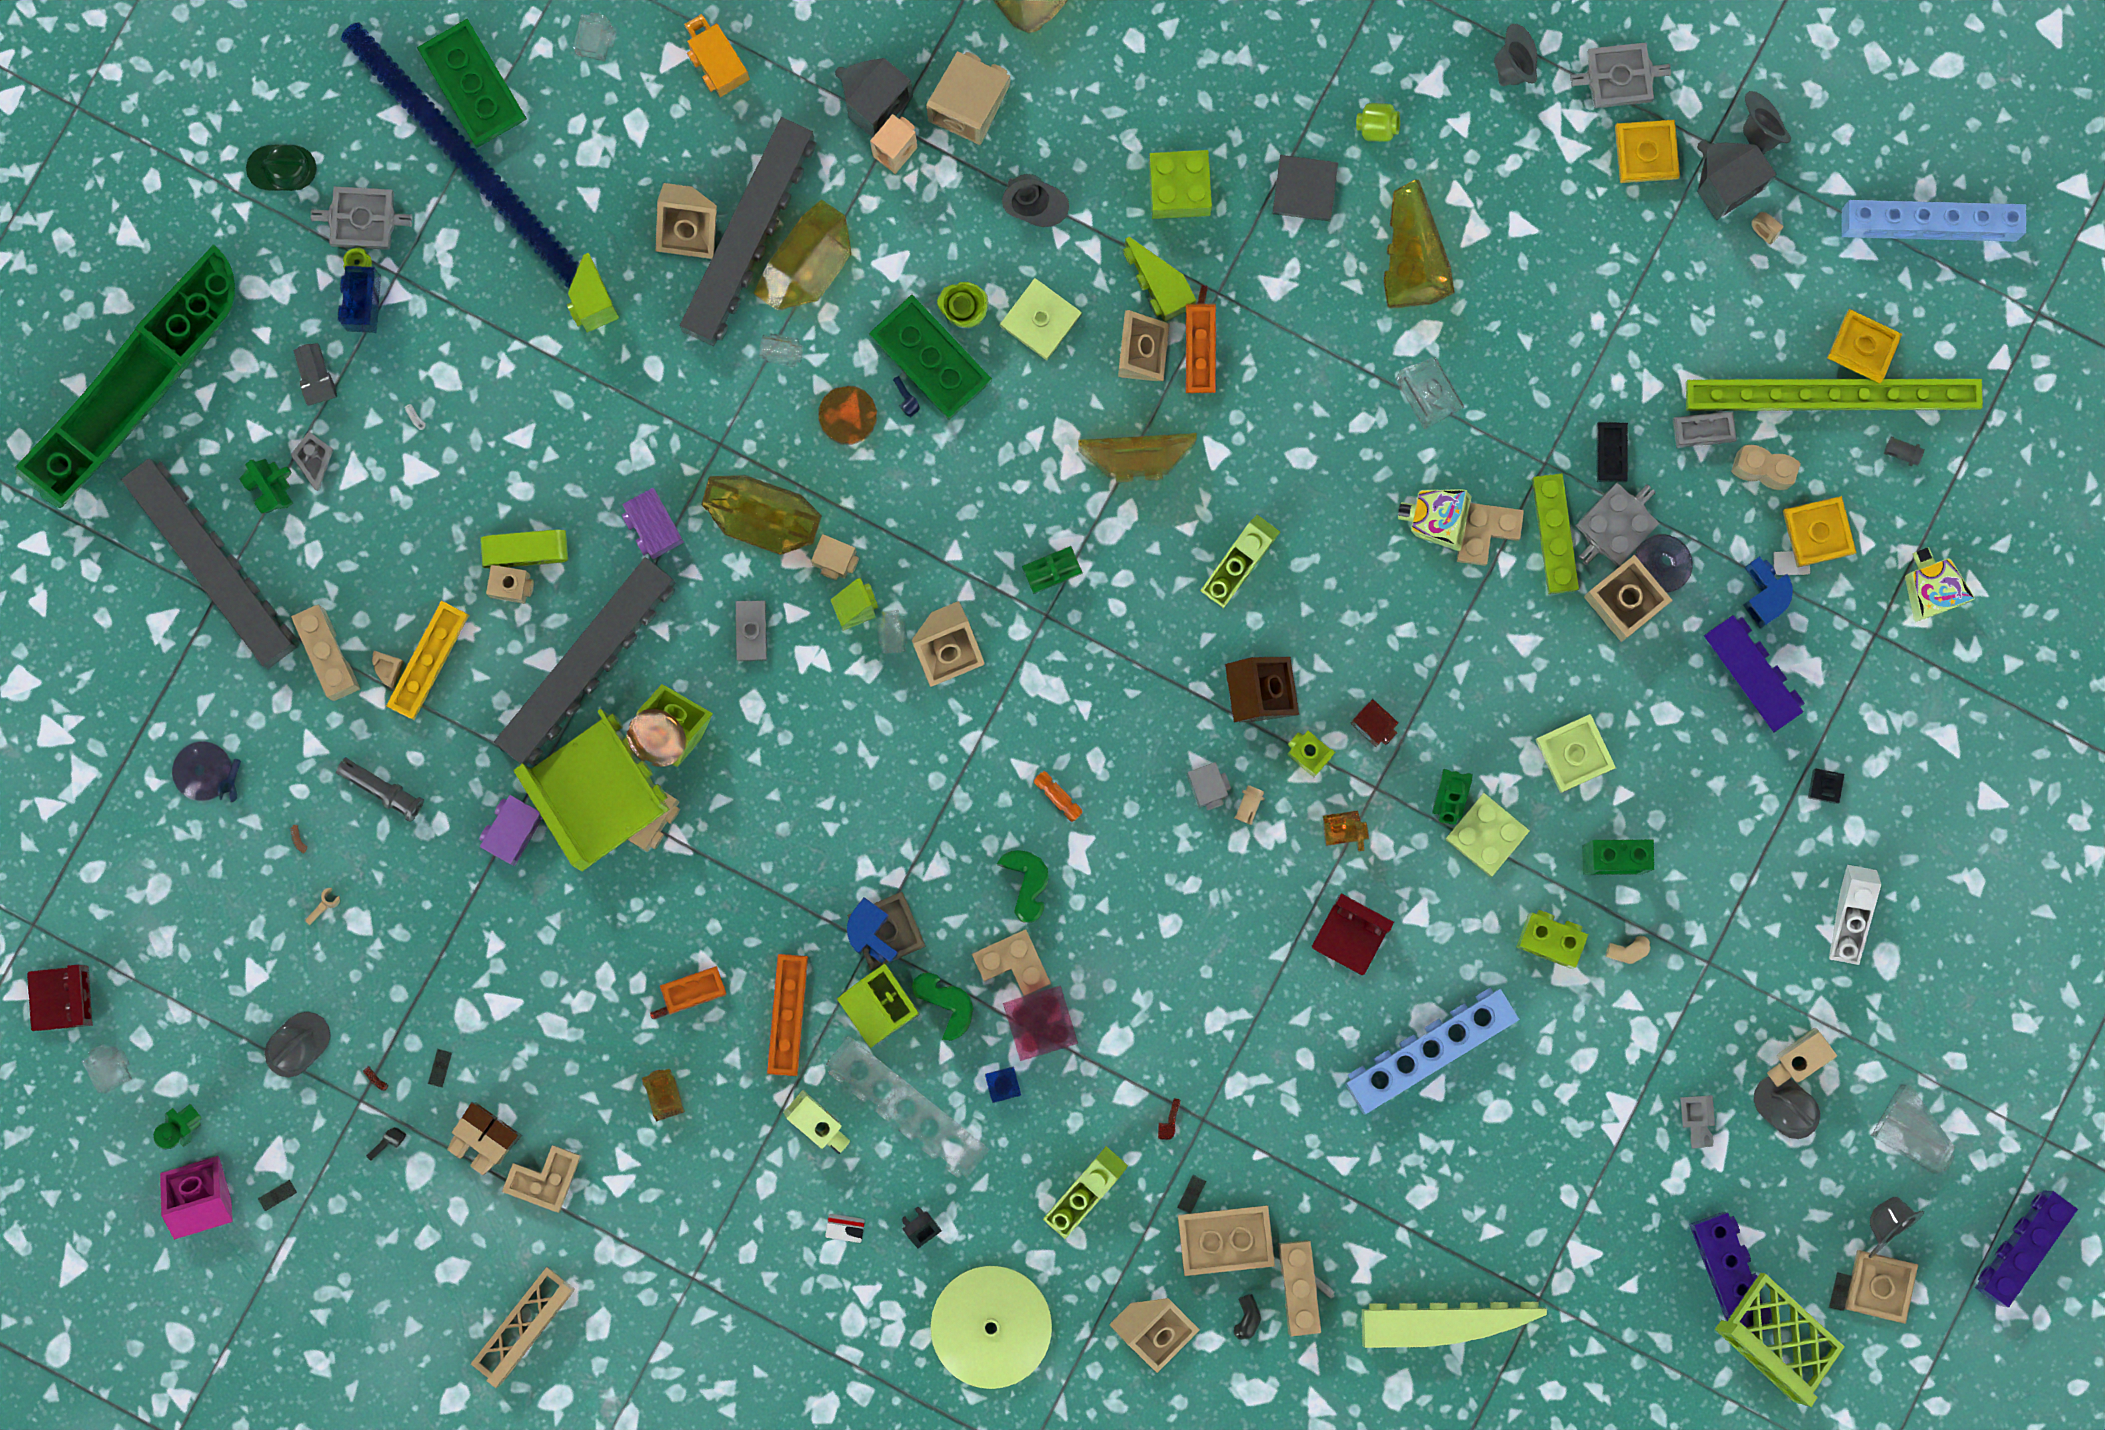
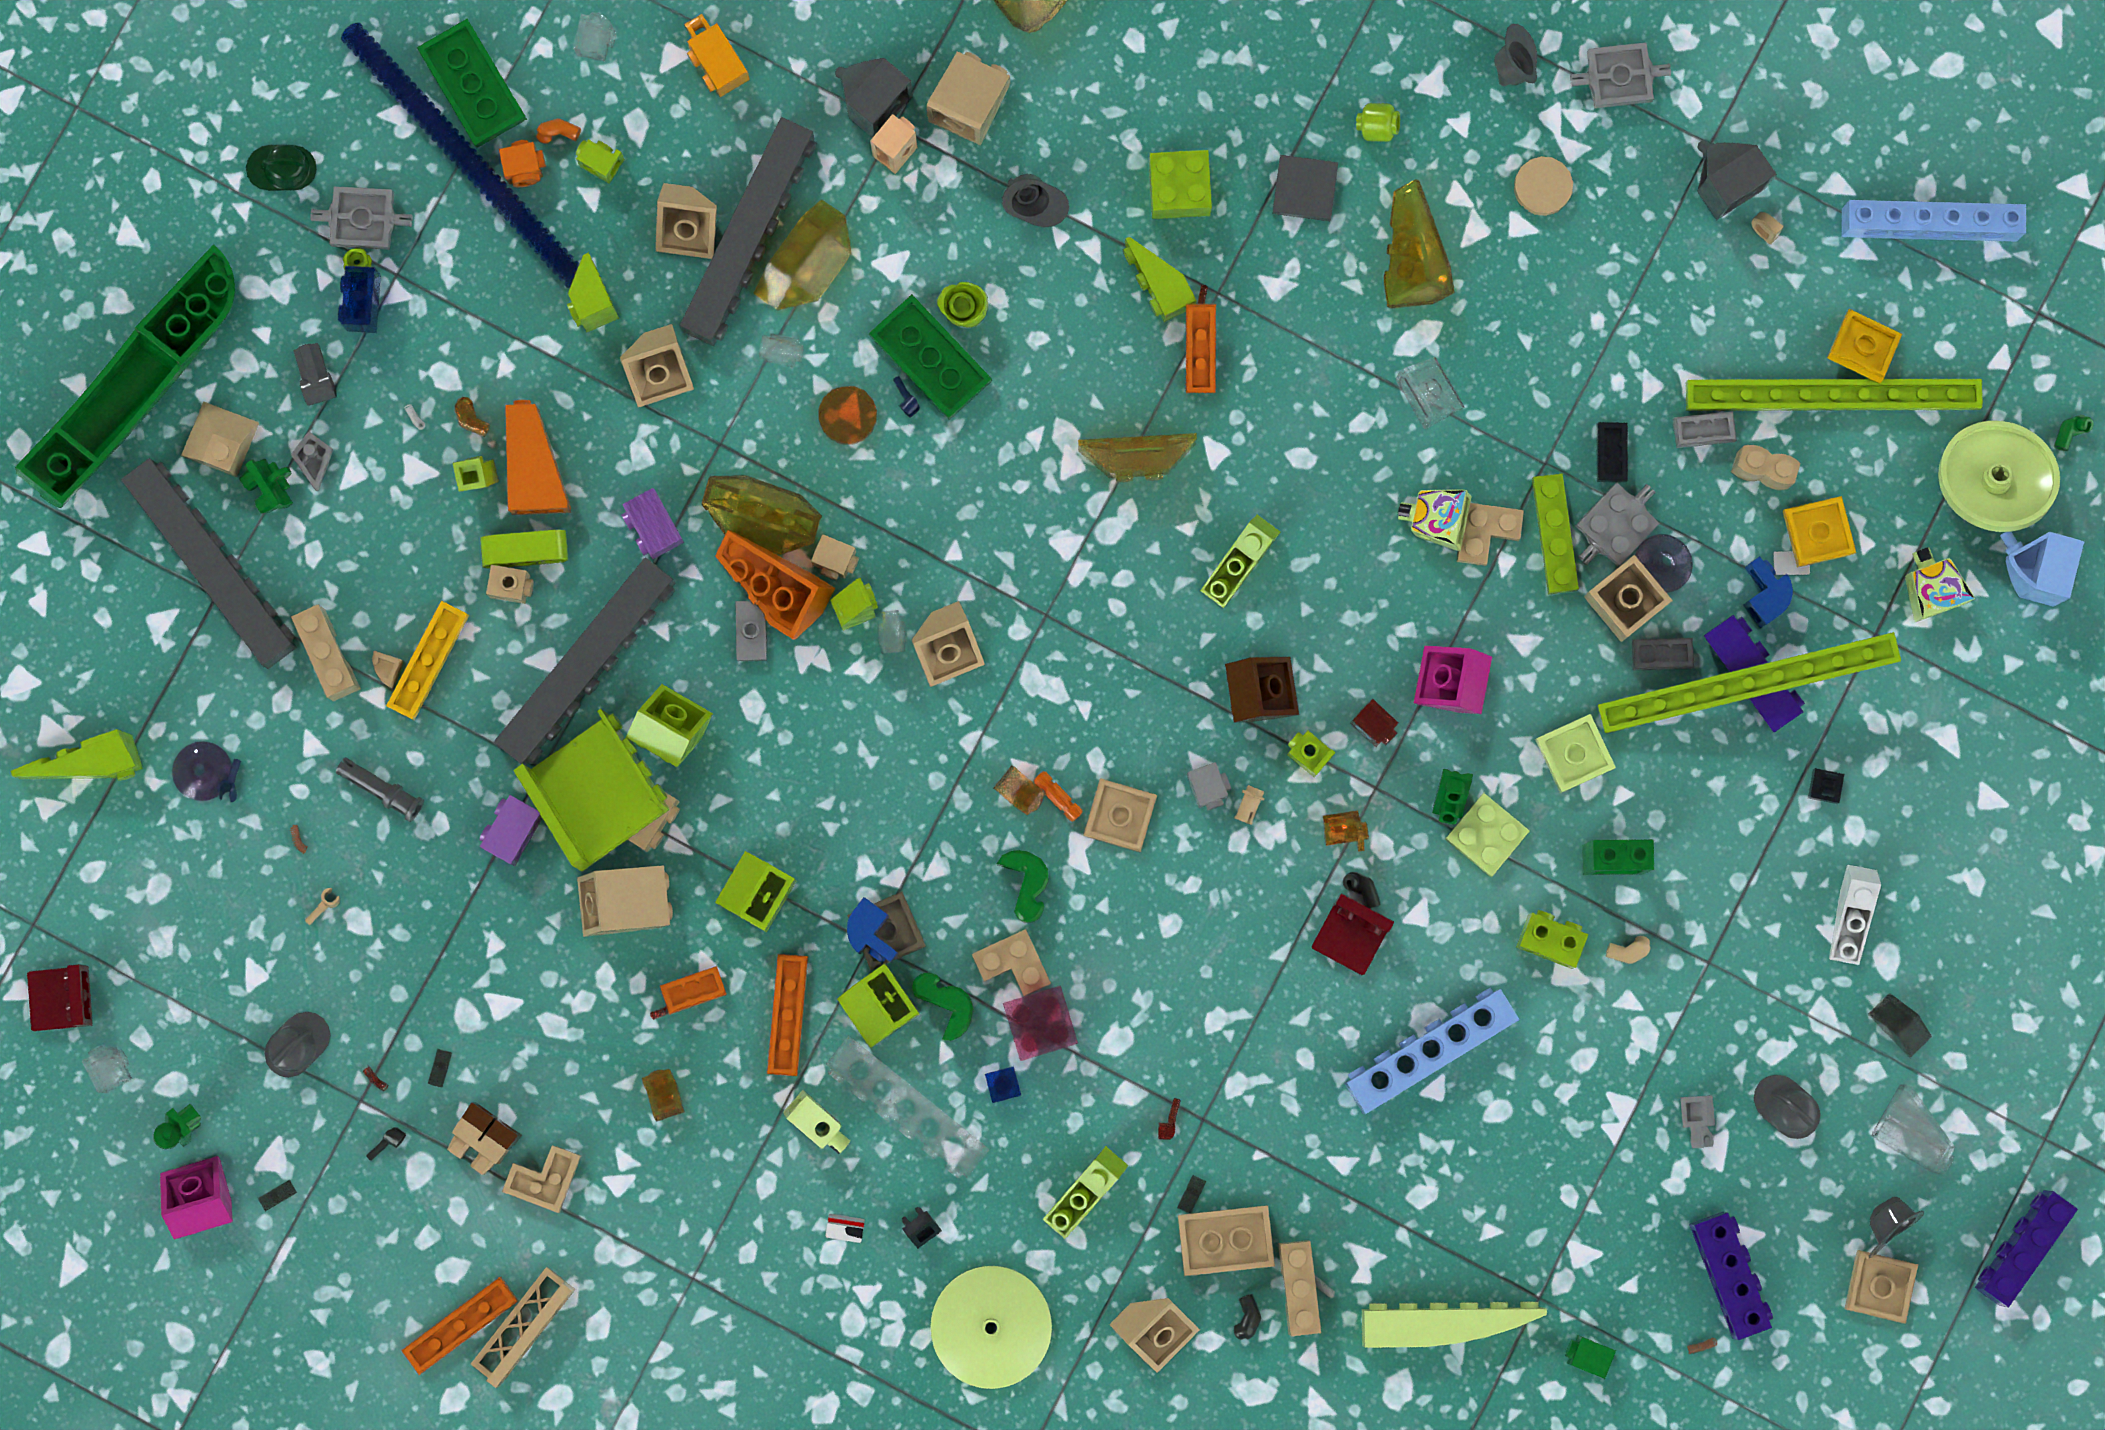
clear orange tile [627,709,686,767] -> none
yellowish green plate [1000,278,1082,361] -> none
green hips [1022,546,1083,594] -> none
tan slope [1118,310,1169,381] -> none
yellow plate [1615,120,1680,183] -> none
lime fence [1715,1273,1845,1407] -> none
dark grey piece [1743,91,1791,154] -> none
tan torso [1767,1027,1837,1087] -> none
clear smoke piece [1829,1272,1852,1311] -> none
dark grey pin [1884,436,1925,466] -> none
none -> lime wedge [10,729,143,781]
none -> tan slope [181,401,259,477]
none -> orange tile [401,1277,519,1375]
none -> lime brick [452,456,499,492]
none -> clear orange arm [455,397,490,437]
none -> orange brick [499,140,546,188]
none -> orange slope [505,400,571,515]
none -> orange arm [536,119,581,144]
none -> lime brick [576,139,625,184]
none -> tan slope [577,865,673,937]
none -> tan slope [620,324,694,408]
none -> orange wedge [715,530,835,640]
none -> lime slope [715,851,797,932]
none -> clear orange bracket [993,765,1046,815]
none -> tan tile [1083,778,1157,853]
none -> pearl dark grey arm [1343,872,1381,908]
none -> dark pink slope [1414,646,1492,714]
none -> tan tile [1514,156,1573,216]
none -> green brick [1565,1335,1616,1379]
none -> lime plate [1598,632,1901,733]
none -> flat silver plate [1632,638,1694,670]
none -> nougat leg [1687,1338,1717,1354]
none -> clear smoke slope [1868,993,1932,1058]
none -> yellowish green dish [1938,421,2060,532]
none -> light blue piece [2000,531,2084,607]
none -> green arm [2054,415,2094,451]

